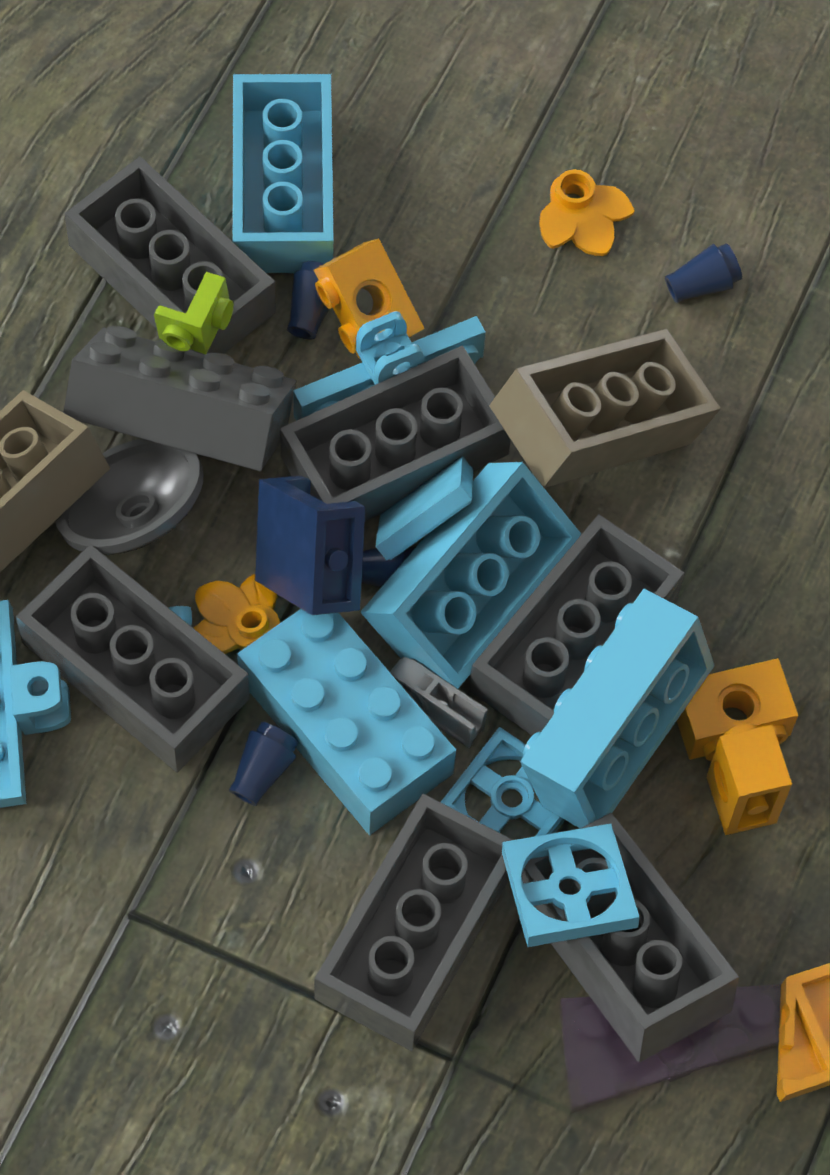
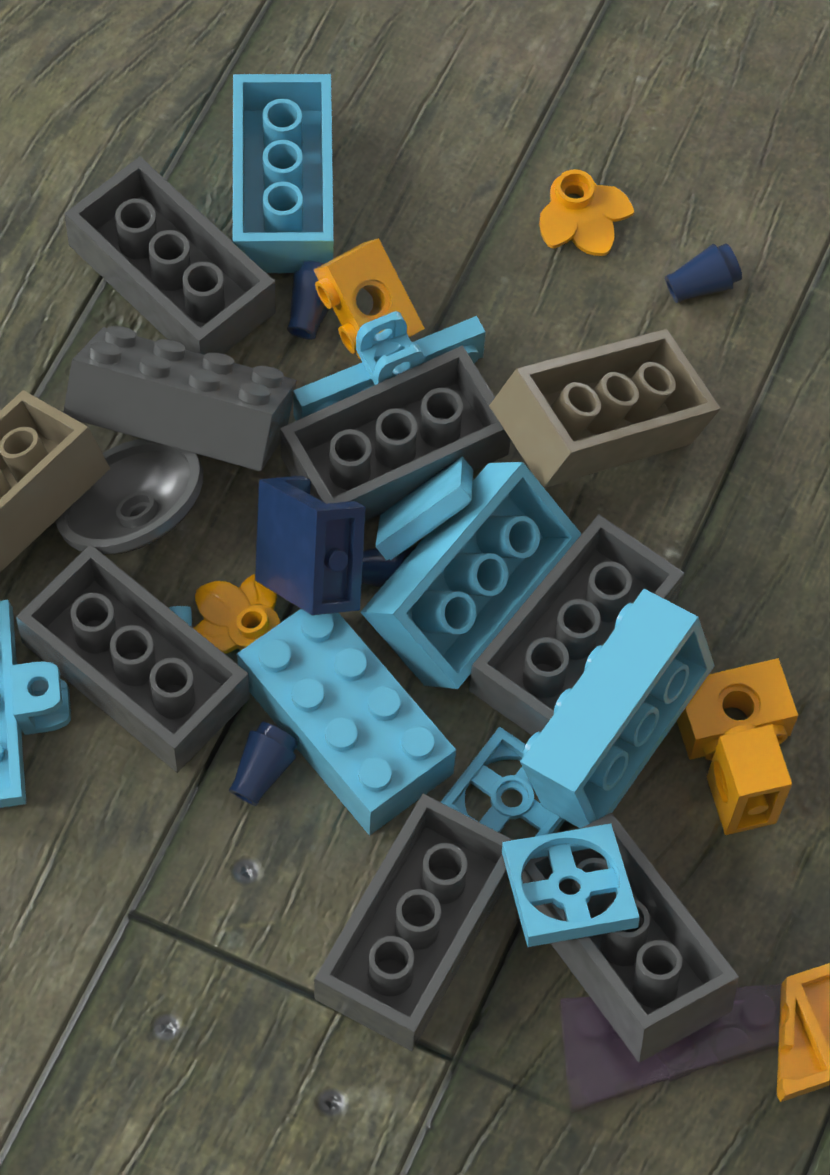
lime bracket [154,272,234,355] -> none
light grey piece [390,657,488,748] -> none

